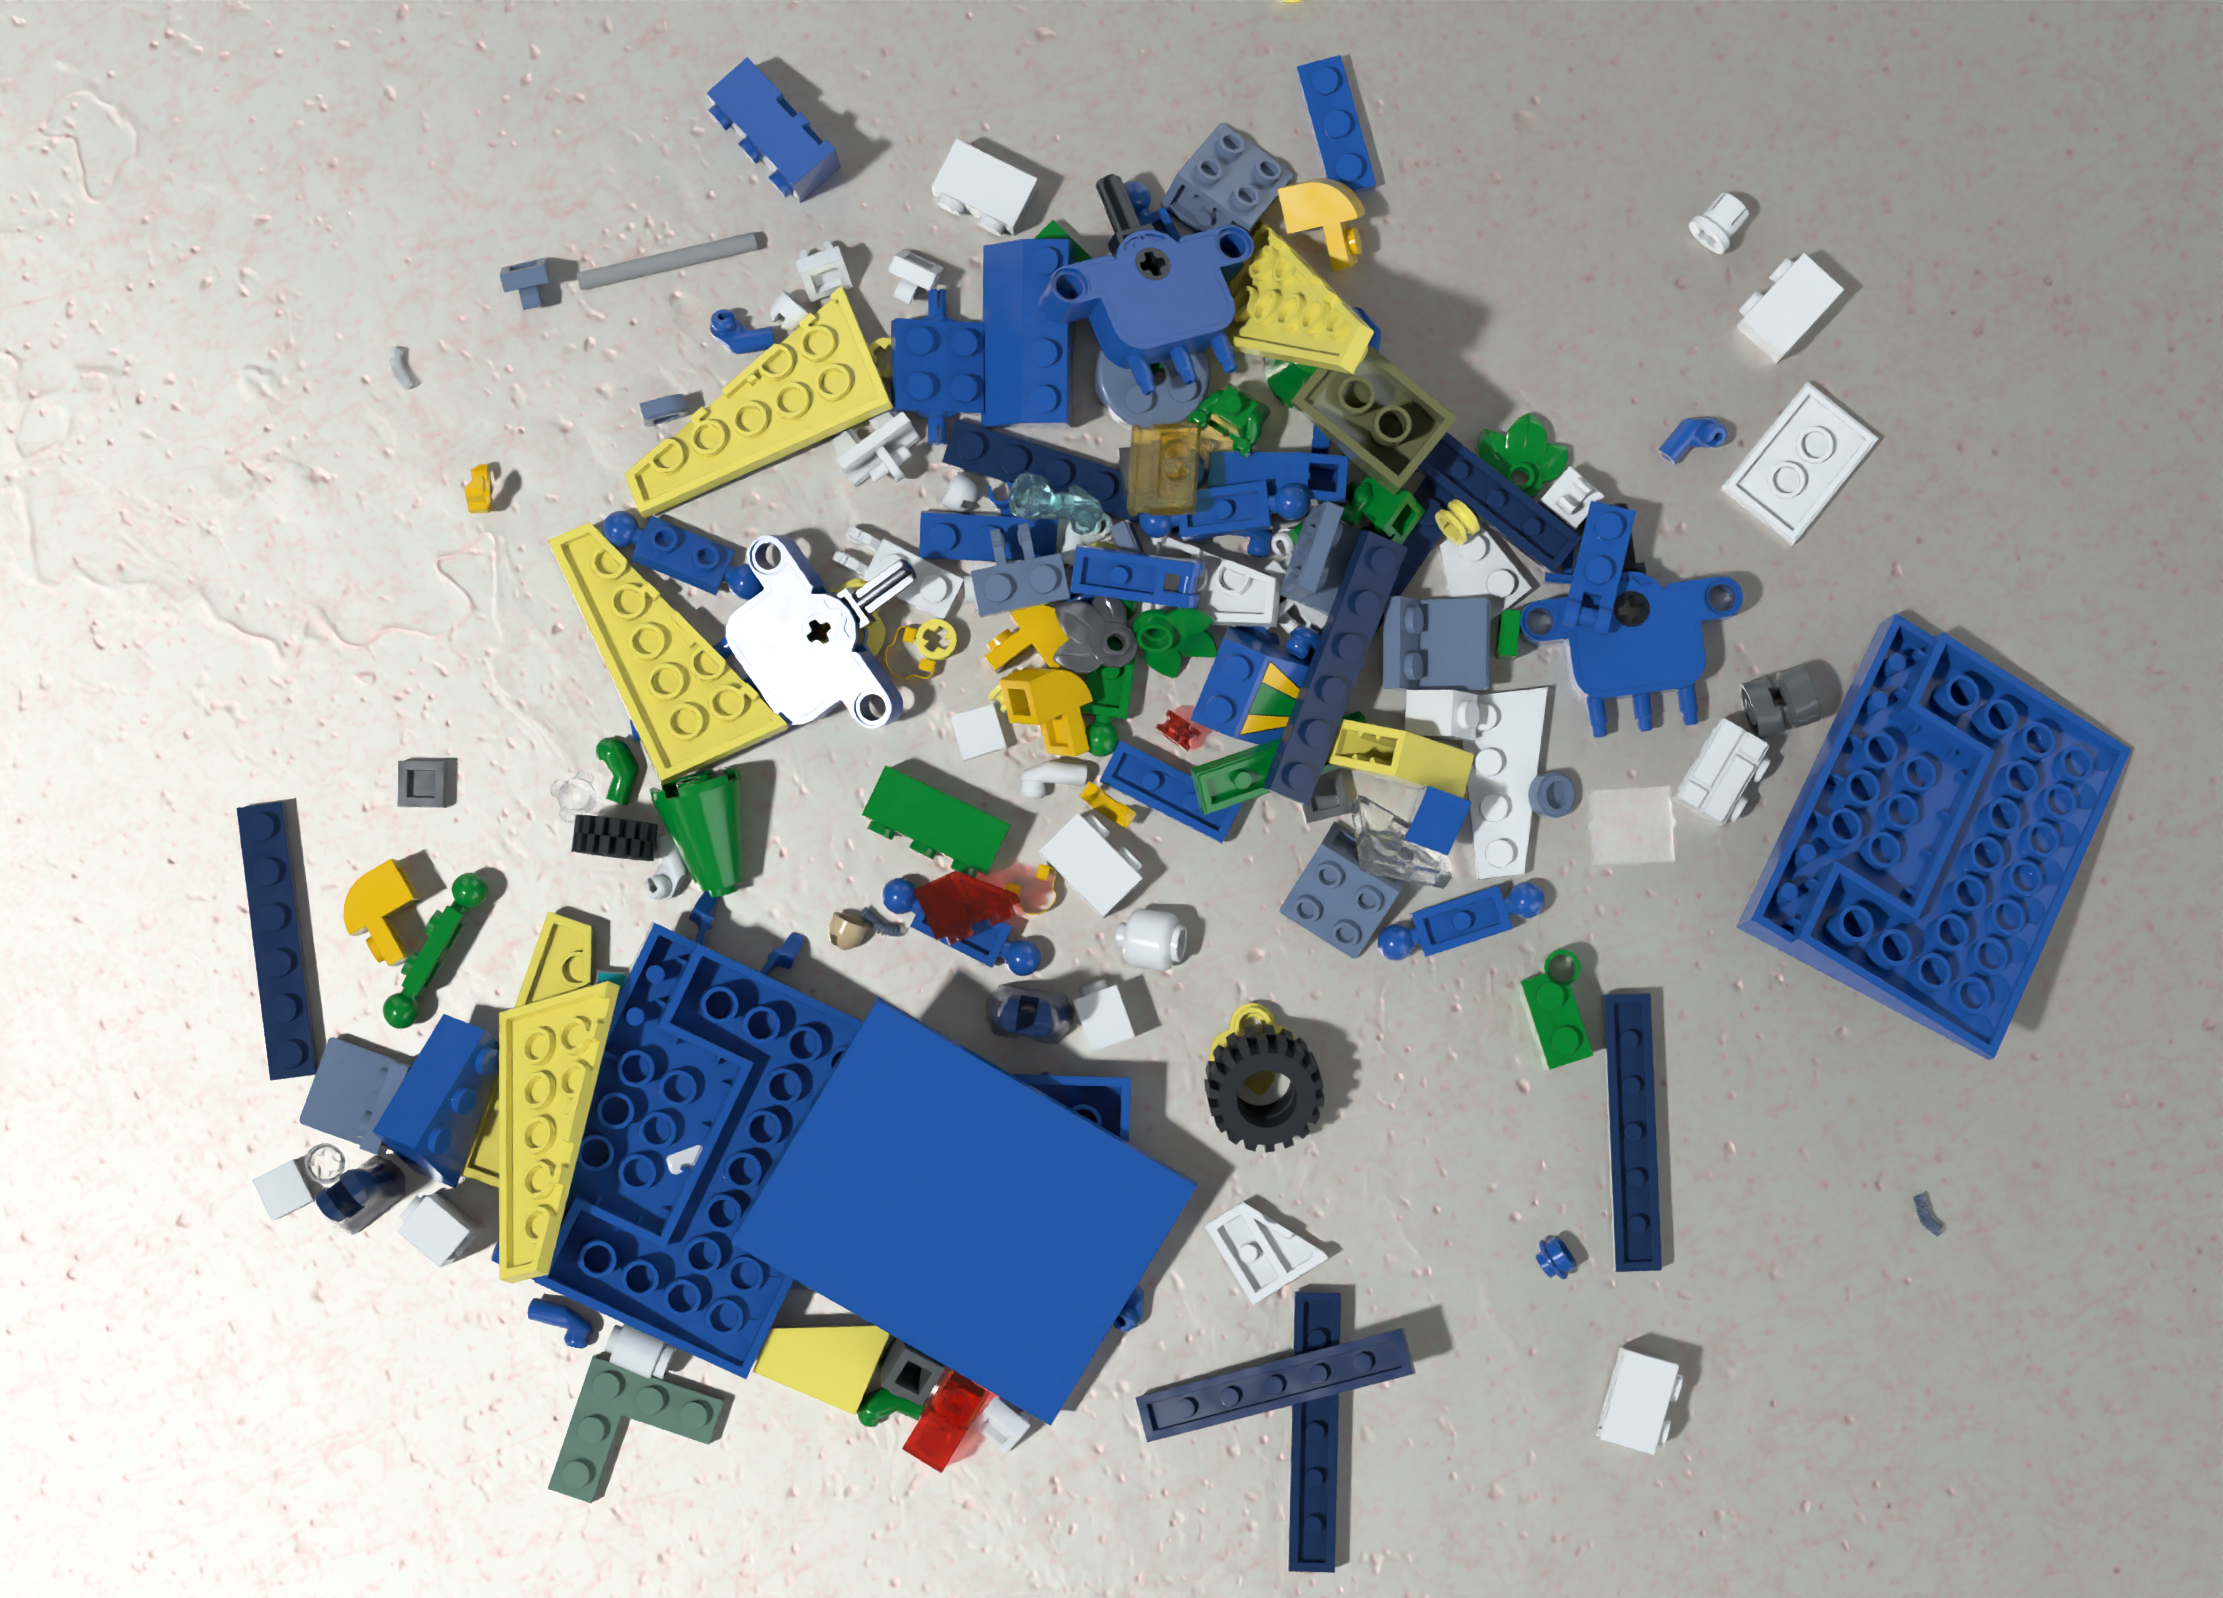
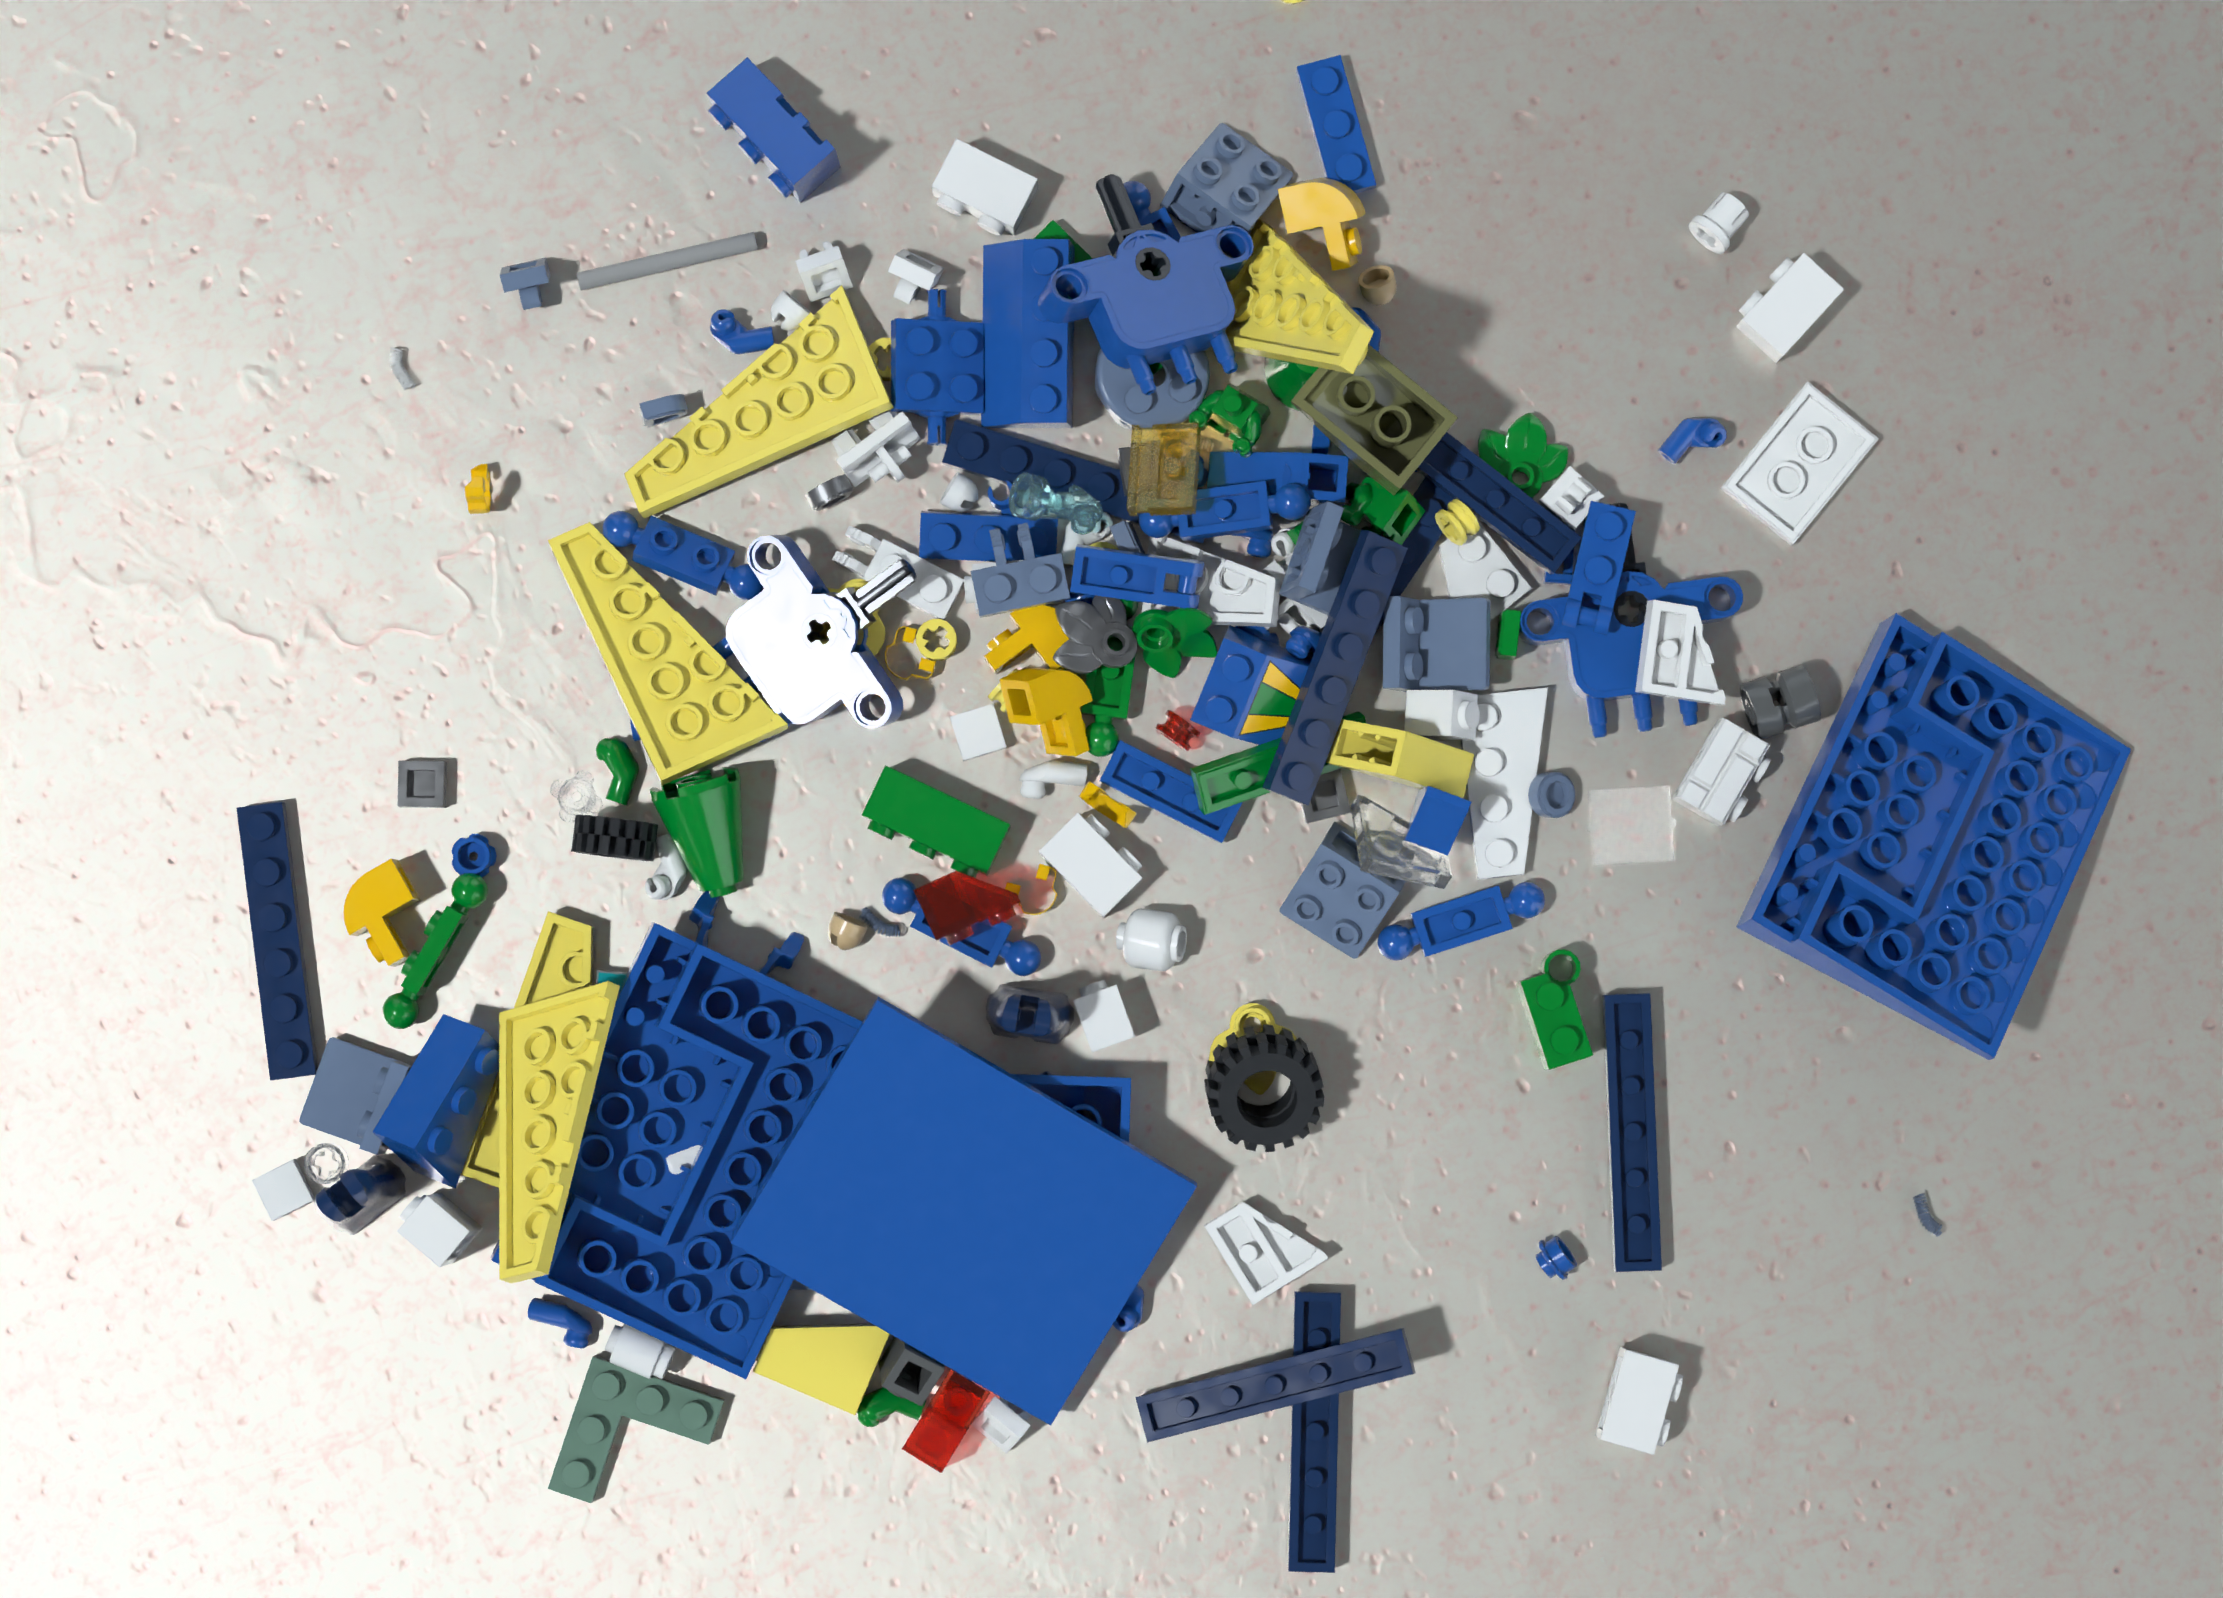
none -> blue plate [452,834,497,878]
none -> flat silver tile [805,474,853,511]
none -> tan hinge [1358,265,1397,306]
none -> white wing [1635,600,1726,705]

